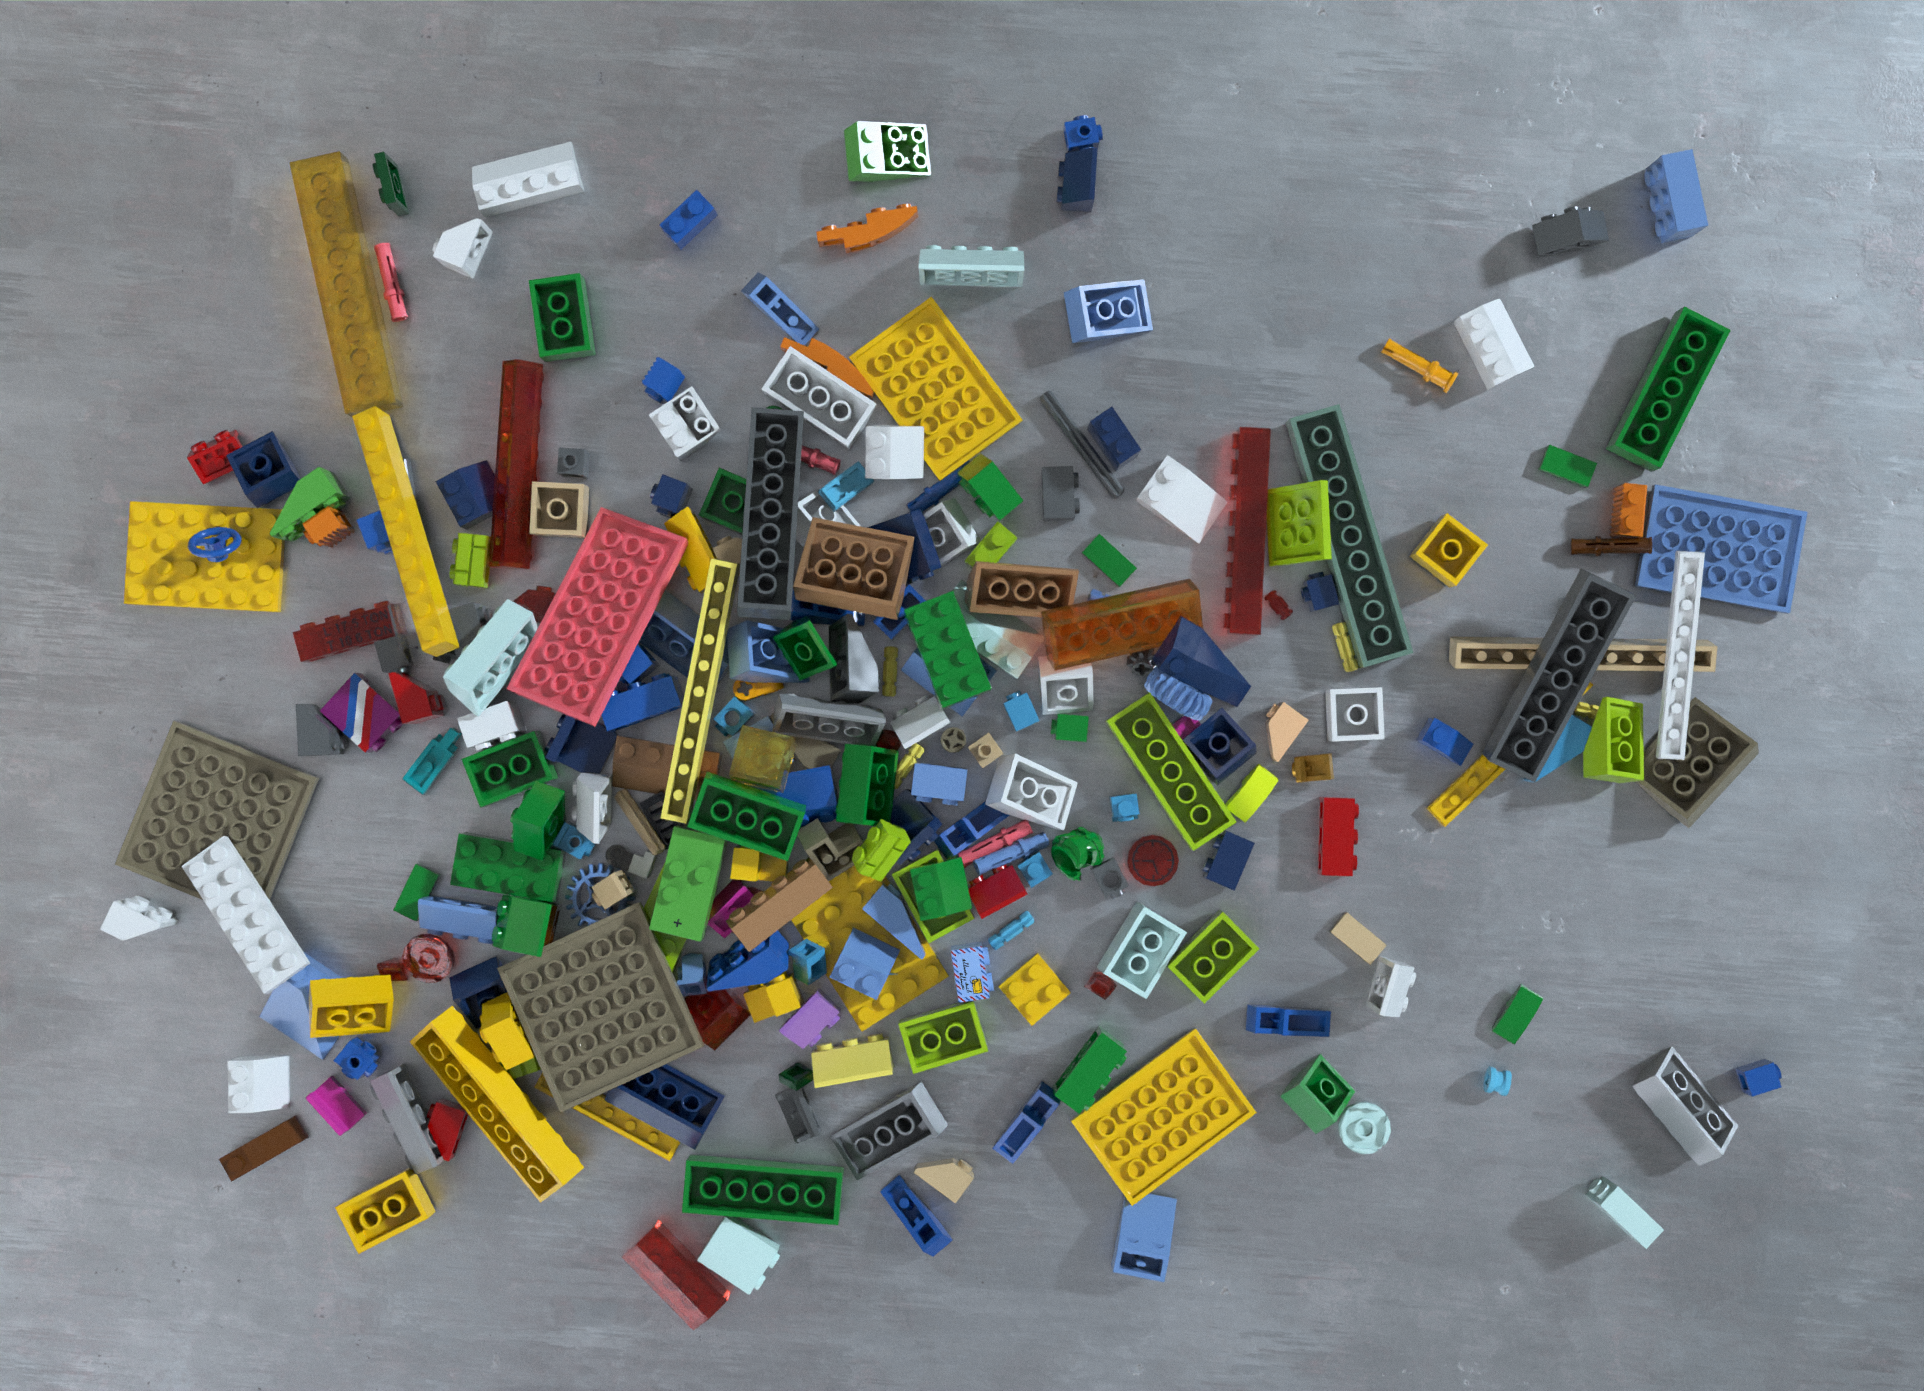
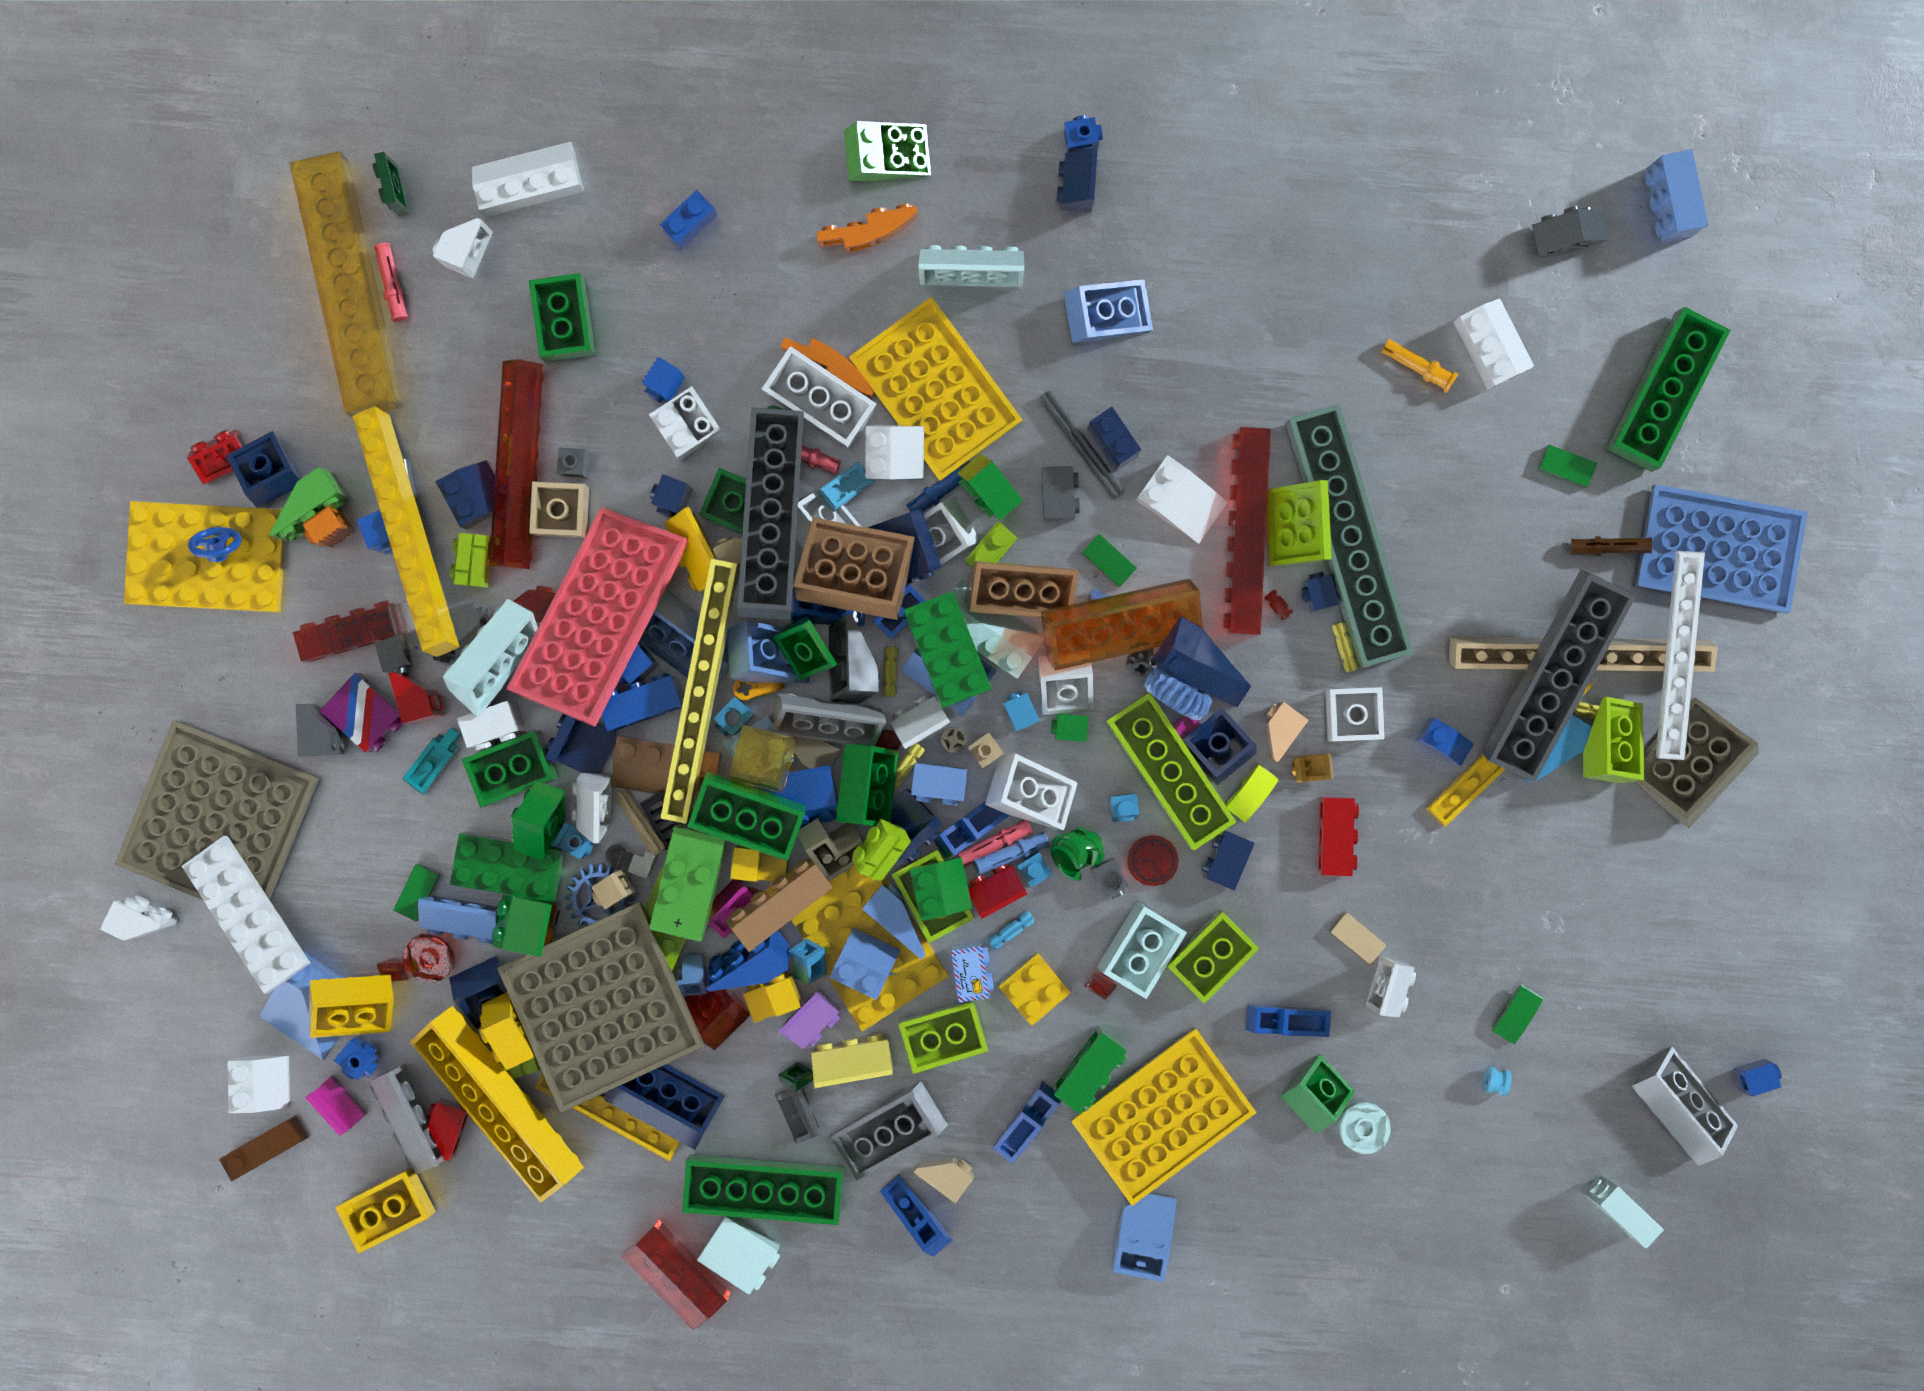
medium blue slope [741,272,819,345] -> none
yellow brick [1409,513,1488,588] -> none
orange brick [1609,483,1647,538] -> none

